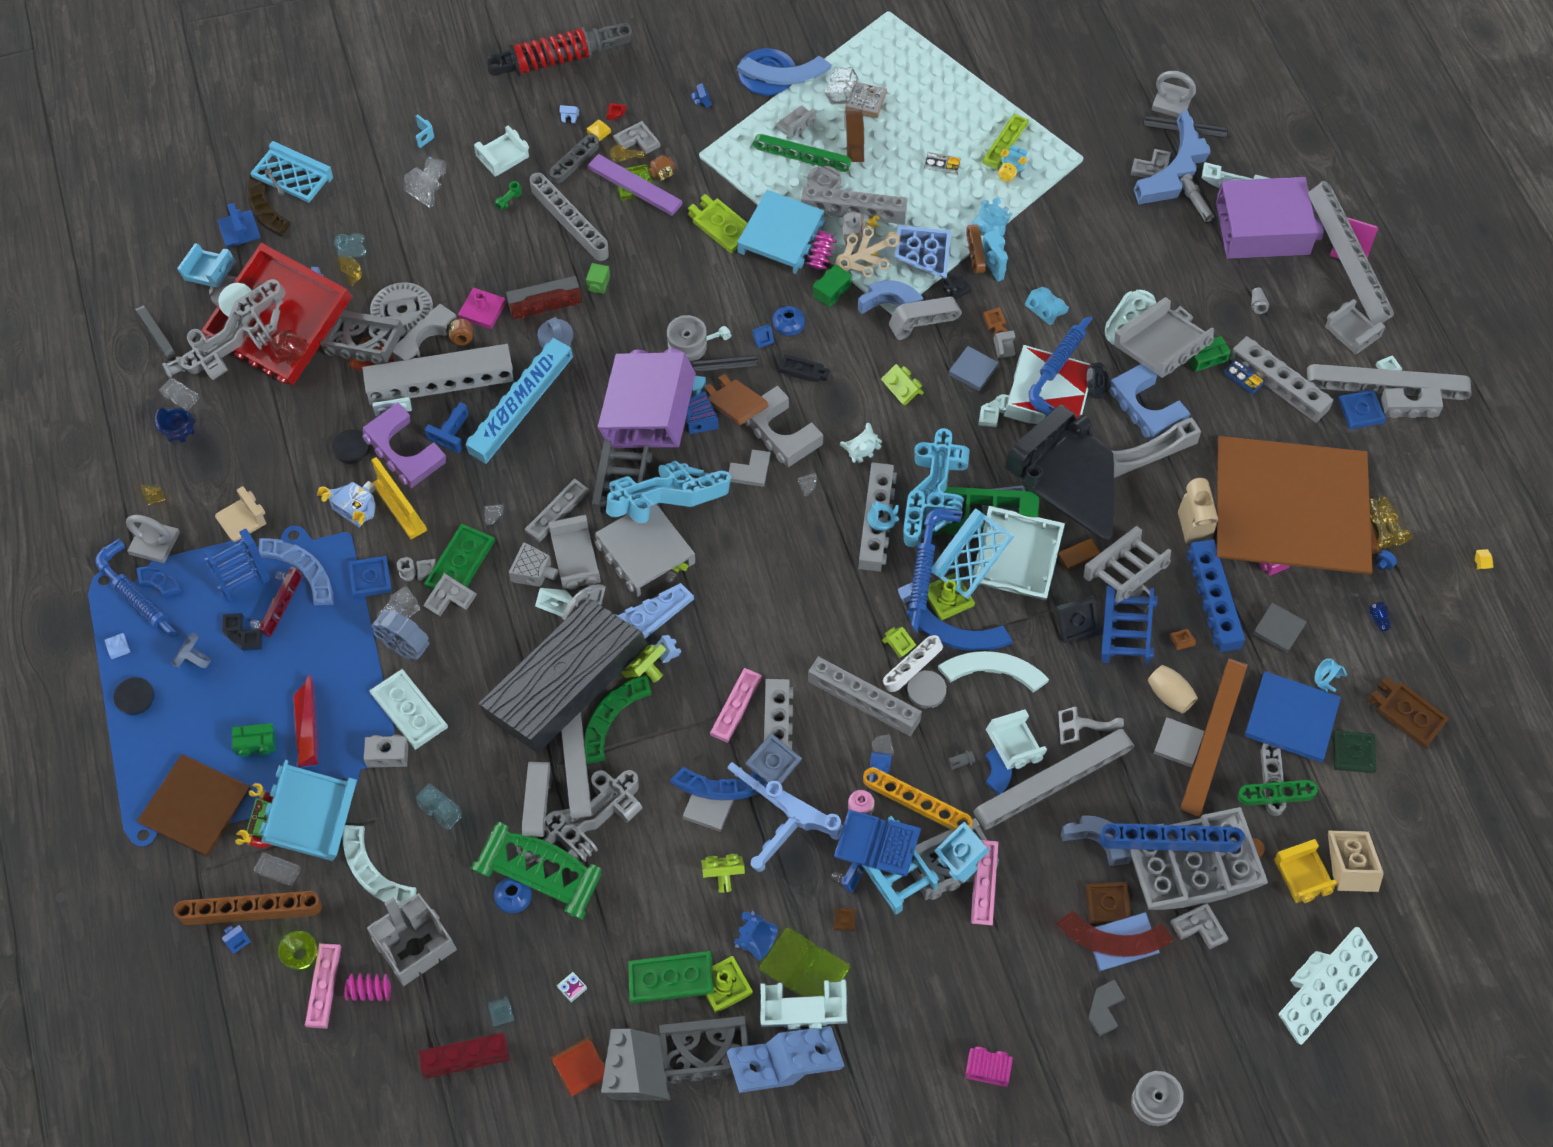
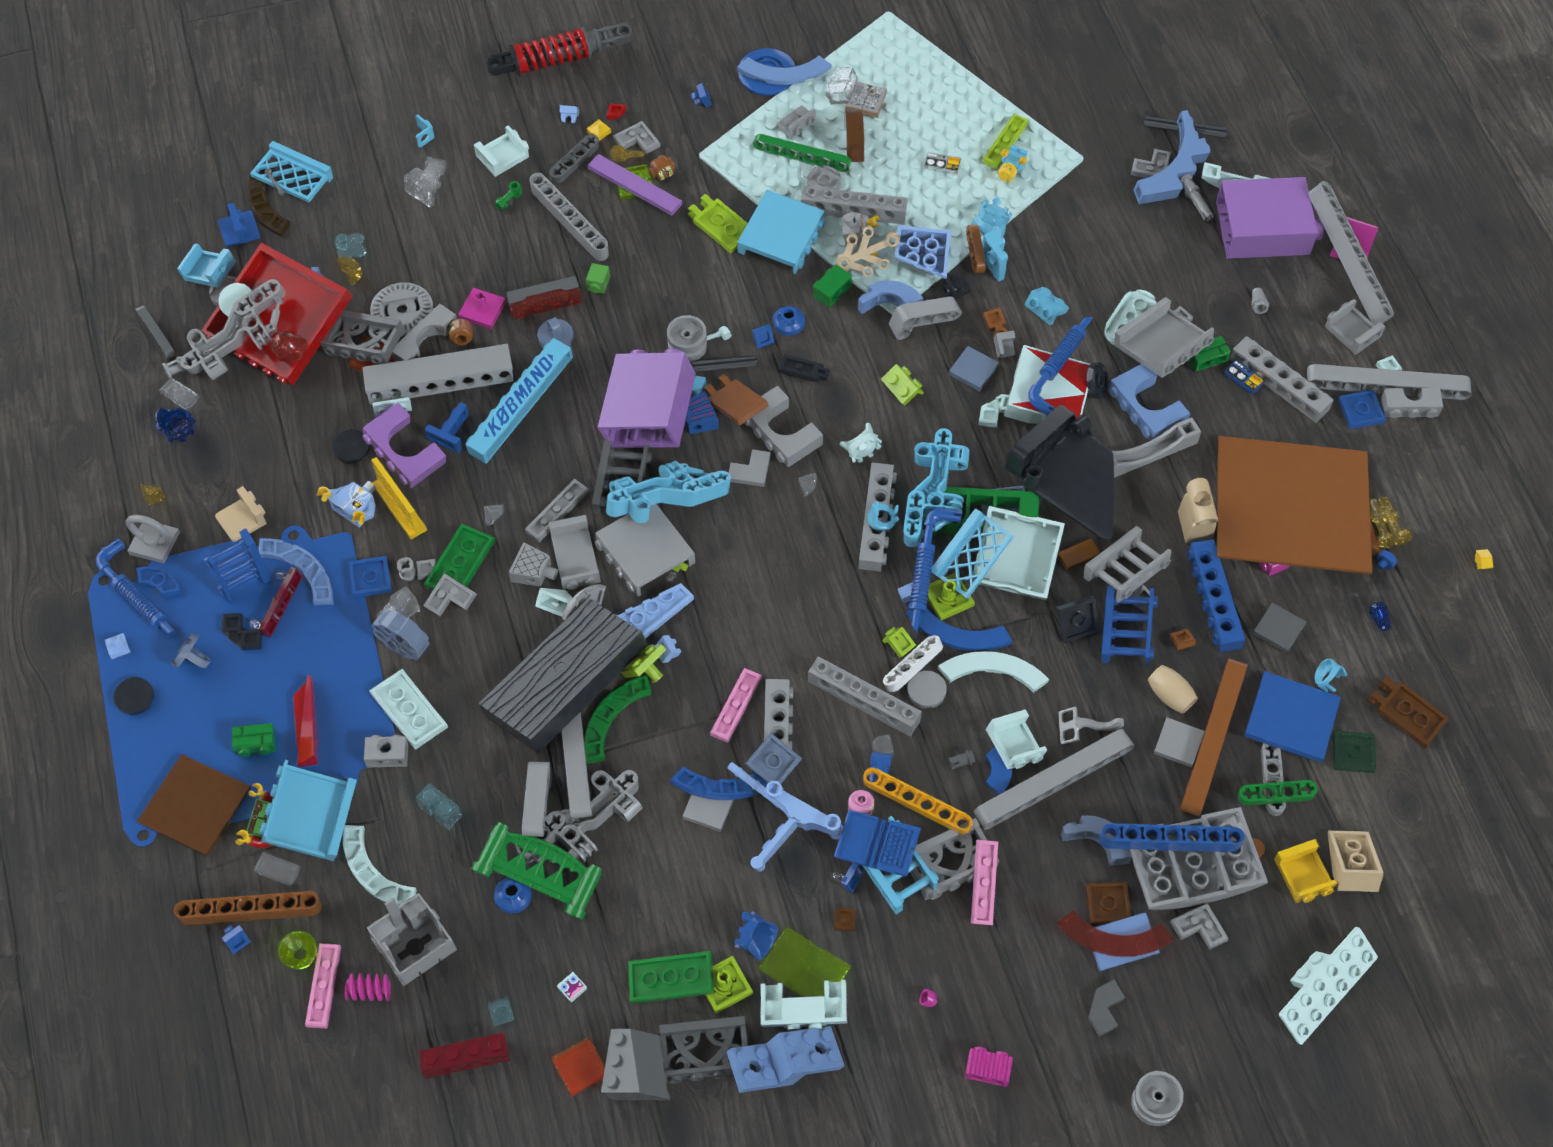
lime plate [701,854,745,893] -> none
dark pink piece [805,230,837,270] -> none
medium azure plate [934,822,990,882] -> none
light grey tile [1151,71,1196,118] -> none
none -> dark pink hinge [920,989,937,1007]

